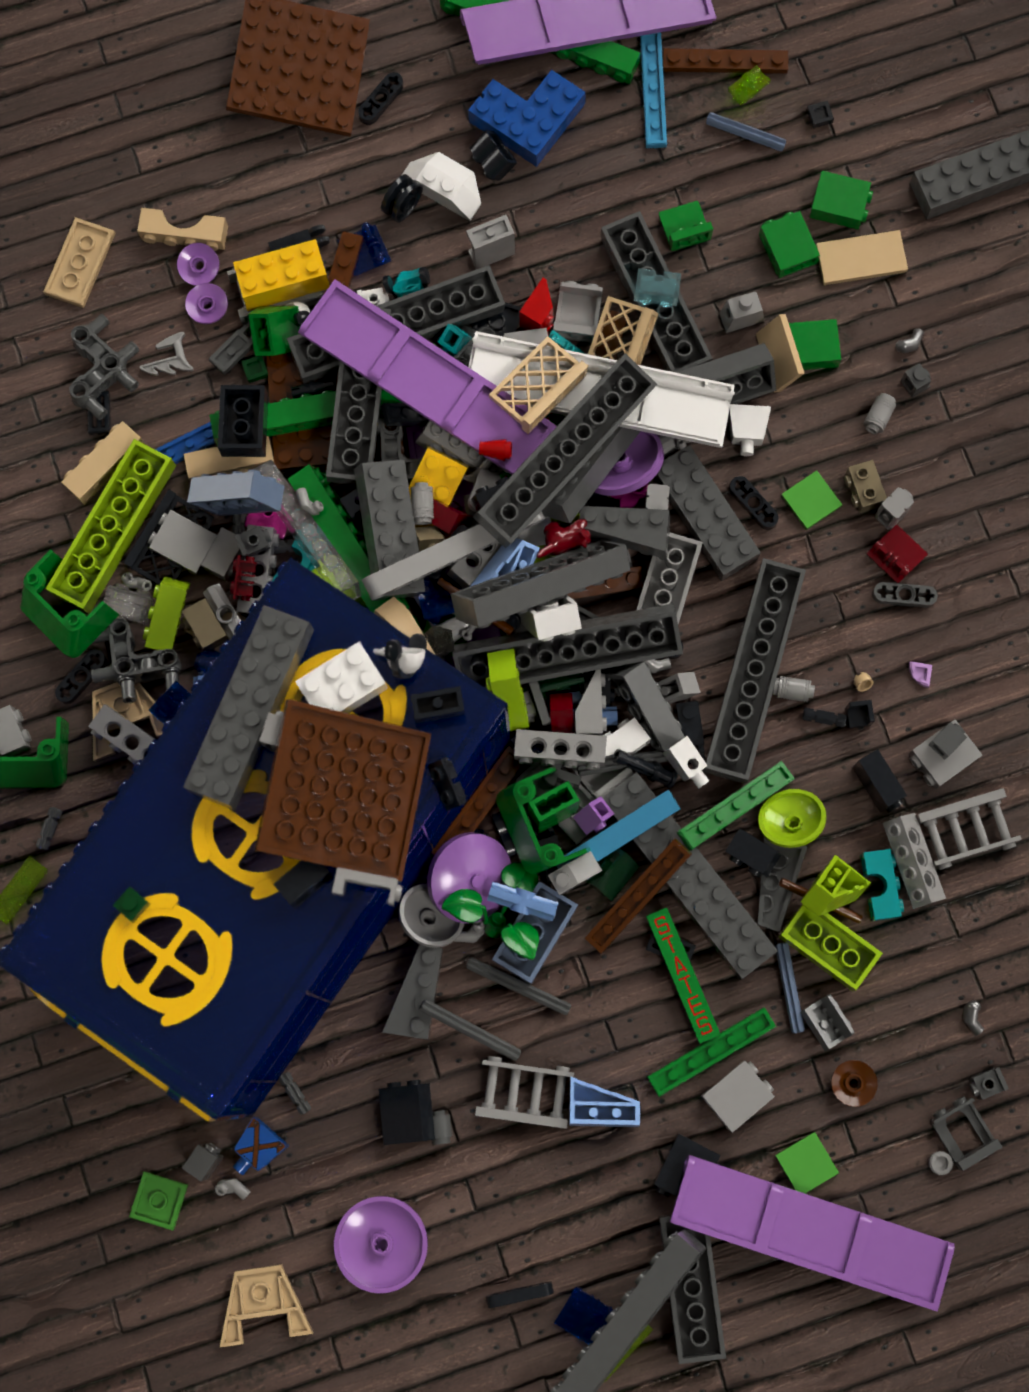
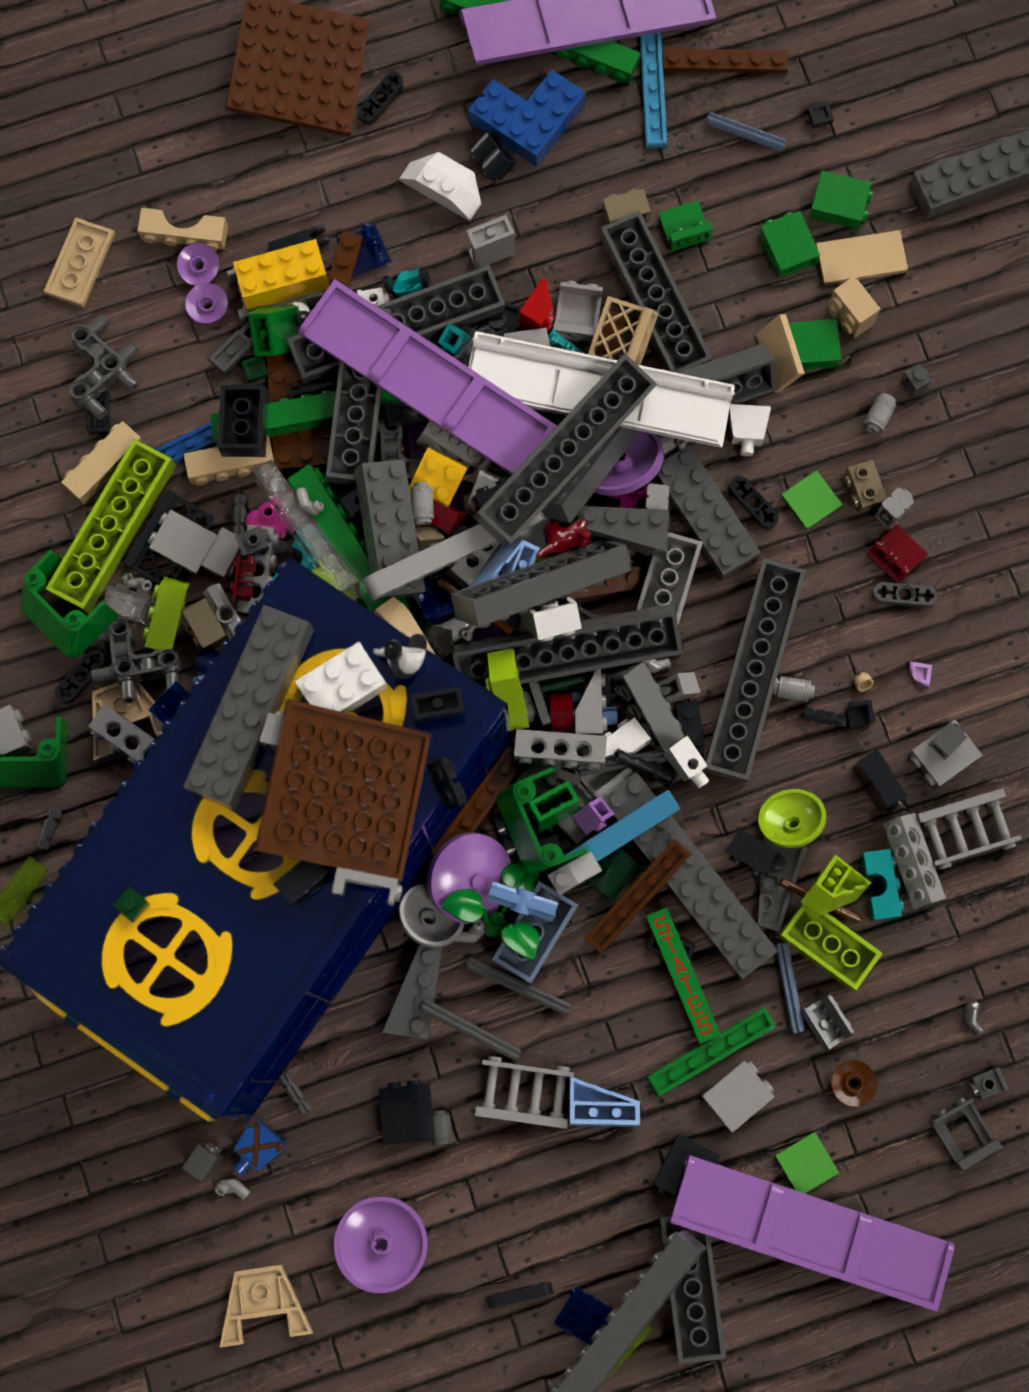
bright green tile [129,1171,189,1230] -> none
light grey piece [140,332,194,376] -> none
sand blue brick [187,470,285,516] -> none
black wheel [380,174,423,223] -> none
red cone [479,439,512,461] -> none
tan fence [489,336,588,434] -> none
clear light blue brick [634,268,681,307] -> none
green tile [677,761,795,851] -> none
light grey torso [719,292,765,333] -> none
clear neon green hips [728,65,770,105] -> none
flat silver arm [895,328,924,353] -> none
light grey tile [928,1151,953,1175] -> none
none -> dark tan brick [602,188,651,225]
none -> tan brick [828,276,881,339]

